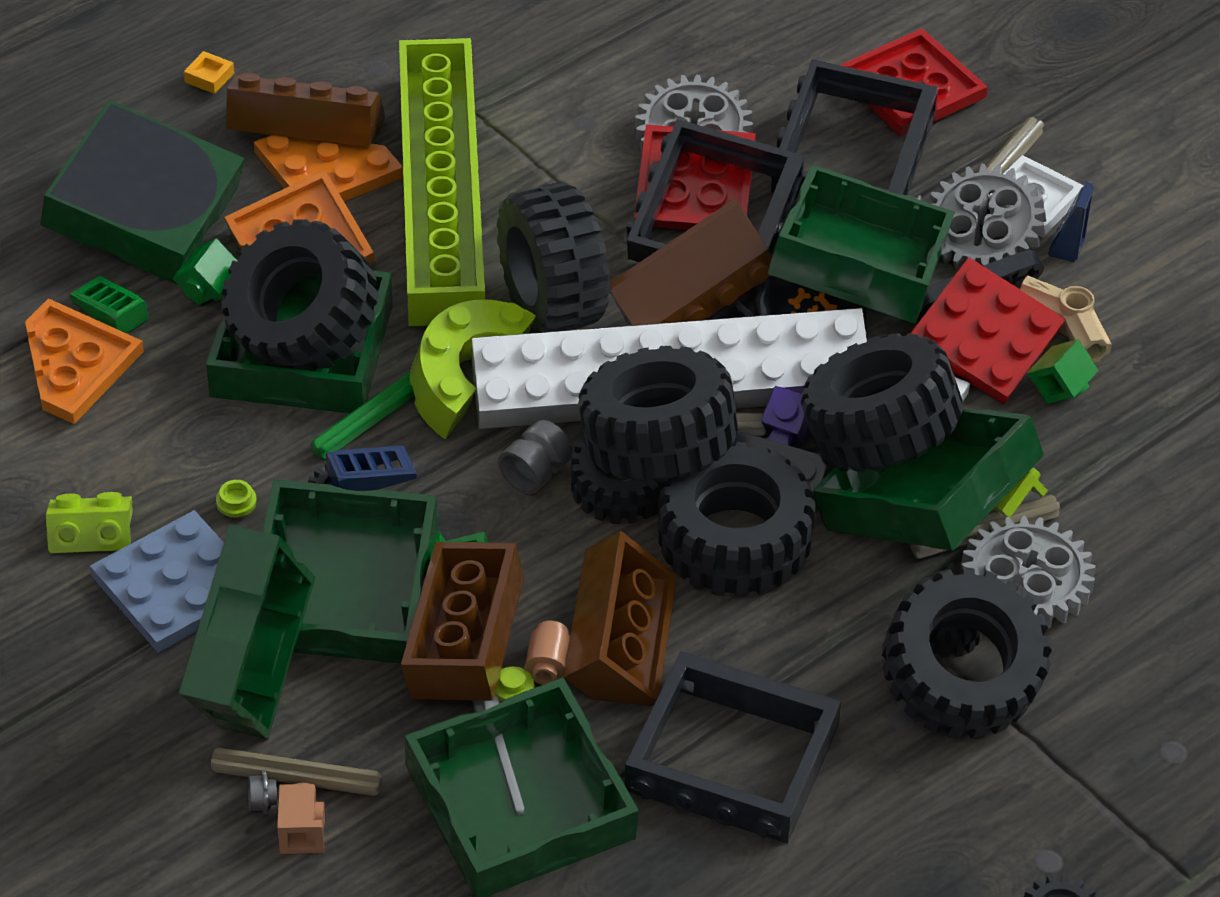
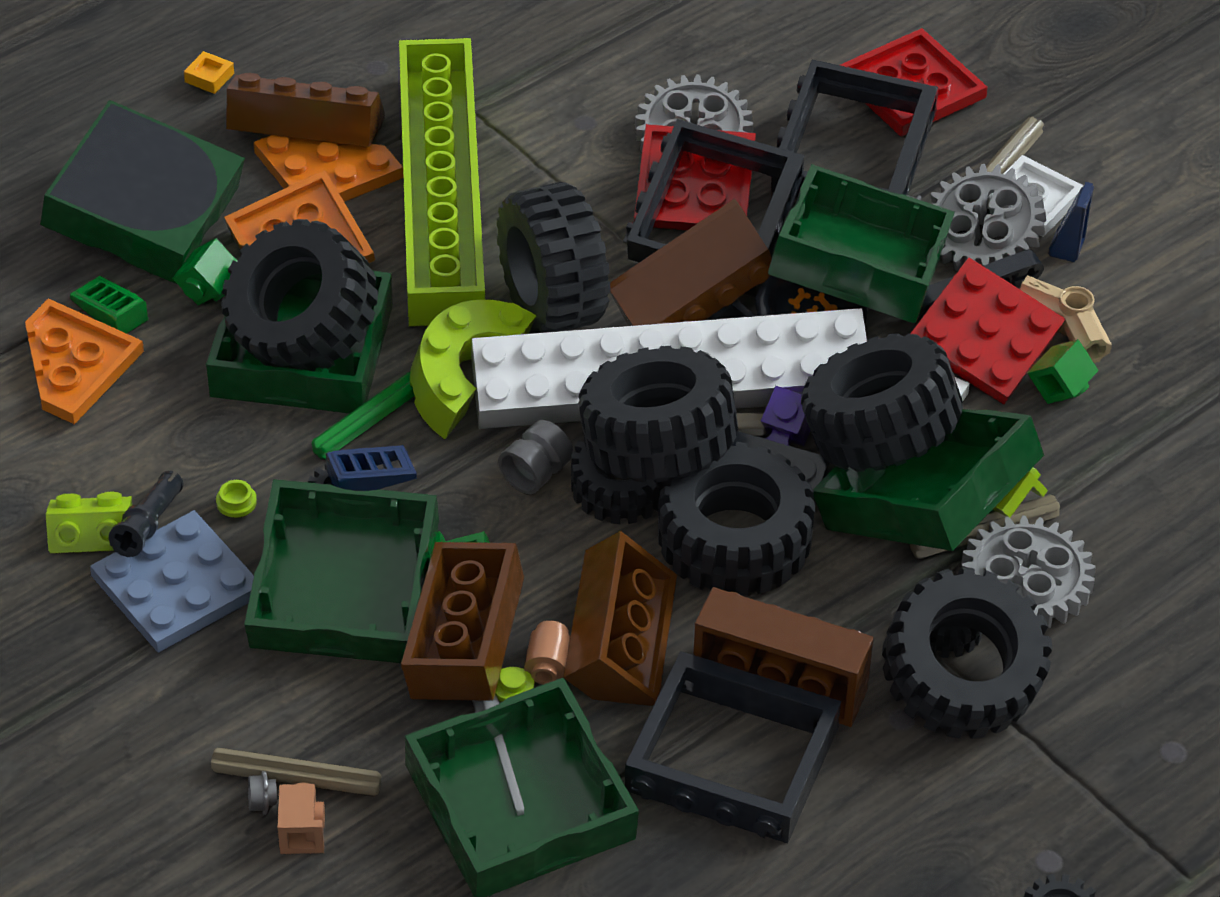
dark green tile [179,524,316,739] -> none
none -> black pin [108,471,184,557]
none -> reddish brown brick [693,587,874,727]

